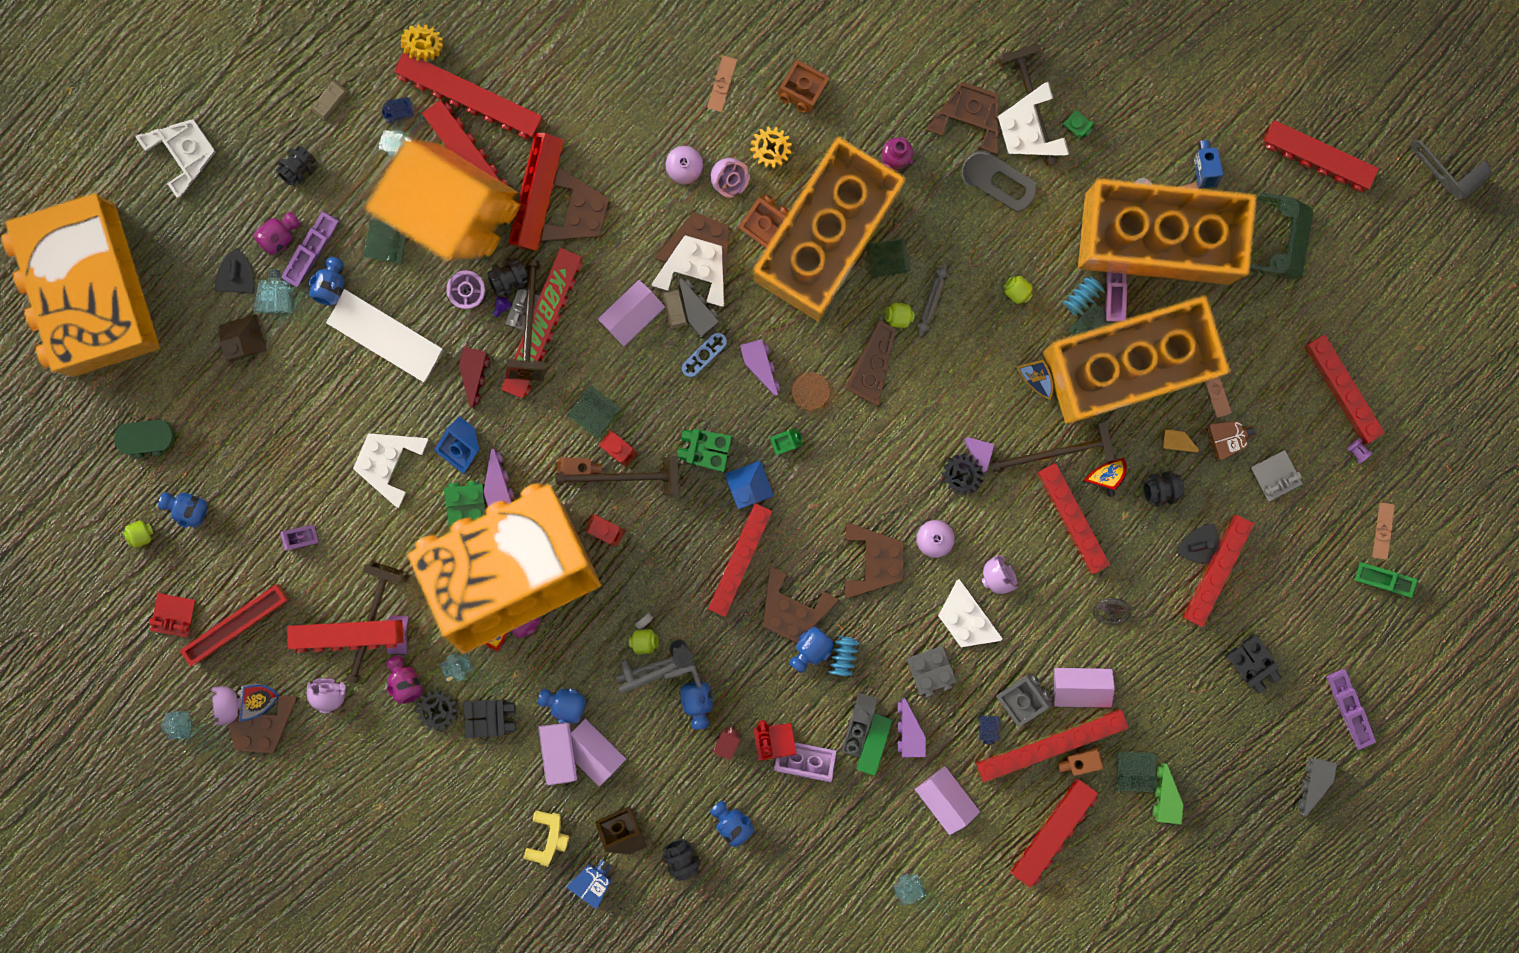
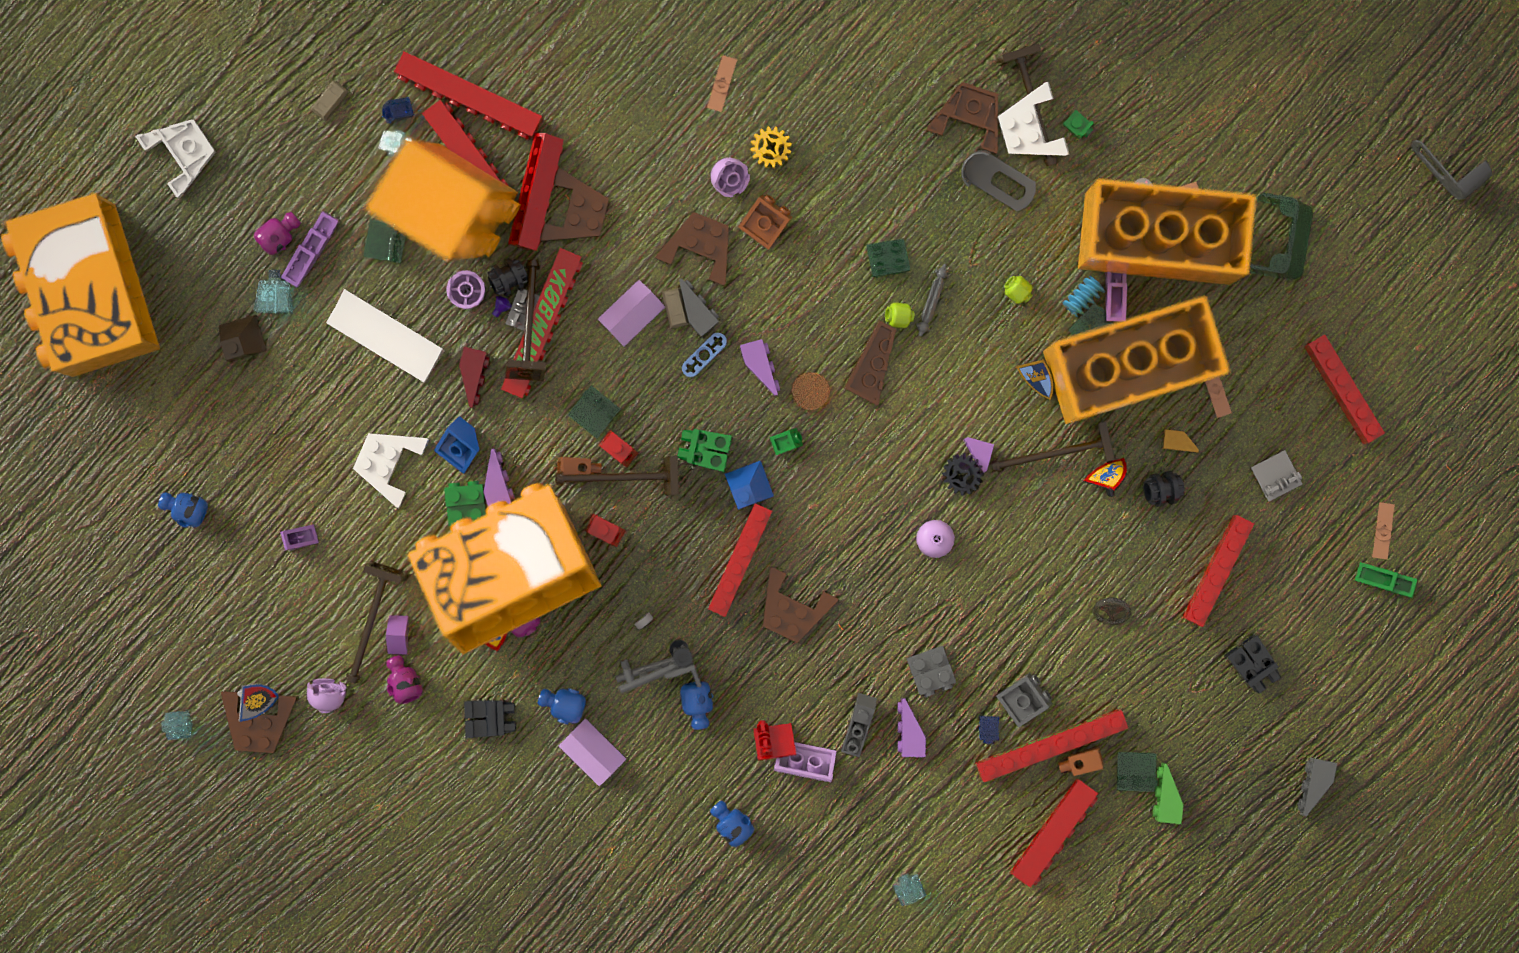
dark green brick [114,420,176,458] -> none
lime head [123,520,154,548] -> none
red hinge [149,593,195,638] -> none
red brick [180,584,290,667] -> none
lavender cylinder [212,687,241,726] -> none
black shield [215,248,254,293] -> none
black piece [276,146,317,187] -> none
red brick [287,620,404,653] -> none
blue piece [309,257,345,306] -> none
yellow gear [401,24,443,62] -> none
black gear [415,689,458,732] -> none
clear light blue brick [440,653,474,682] -> none
light yellow connector [524,811,569,867] -> none
lavender slope [538,723,577,785] -> none
blue torso [566,859,611,909] -> none
dark brown slope [595,806,647,855] -> none
lime head [629,629,659,654] -> none
white wing [652,235,724,307] -> none
black piece [662,839,701,881] -> none
lavender cylinder [665,146,703,185] -> none
dark red arch [713,726,741,761] -> none
light orange brick [753,137,905,322] -> none
dark orange plate [777,59,830,113] -> none
blue piece [789,627,834,673] -> none
dark azure piece [828,635,860,677] -> none
reddish brown wing [845,523,903,598] -> none
green slope [856,713,892,776] -> none
magenta piece [881,137,913,172] -> none
lavender slope [915,766,980,835] -> none
white wing [938,579,1002,647] -> none
lavender cylinder [982,555,1018,594] -> none
red brick [1037,463,1110,574] -> none
lavender slope [1054,668,1114,708] -> none
black shield [1177,523,1220,563] -> none
blue torso [1195,140,1223,189] -> none
dark orange torso [1206,421,1255,461] -> none
red brick [1261,120,1379,193] -> none
medium lavender slope [1326,669,1376,750] -> none
medium lavender bush [1347,438,1373,464] -> none

